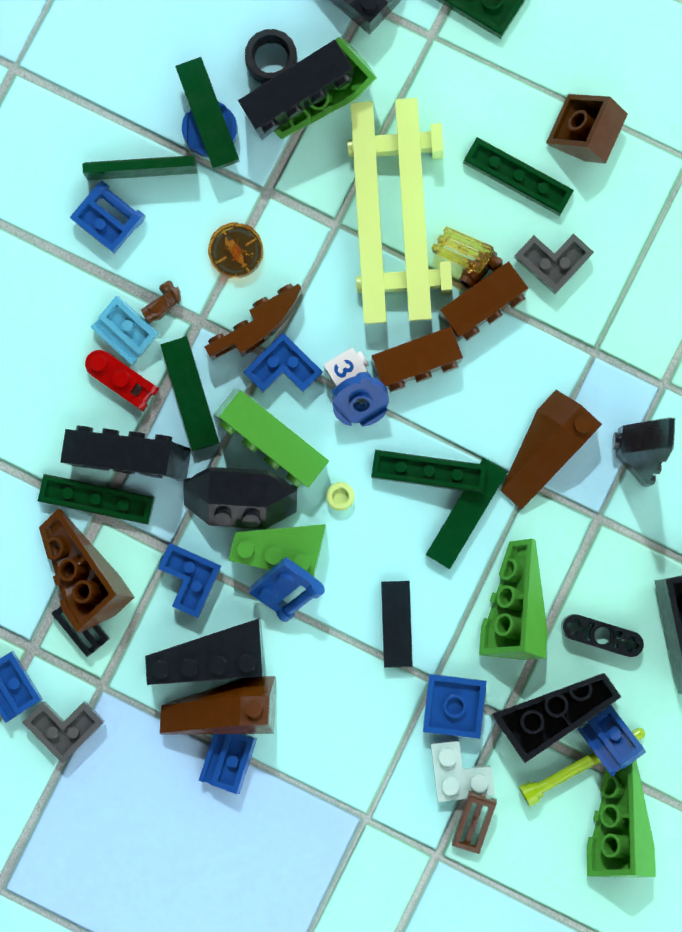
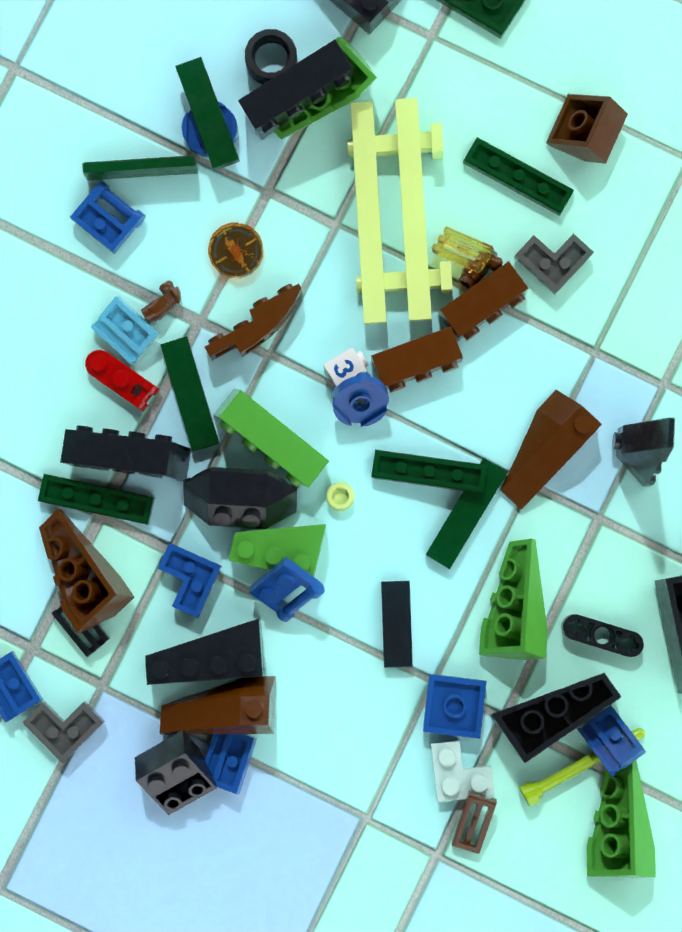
blue plate [243,333,323,393] -> none
none -> black slope [135,730,217,815]

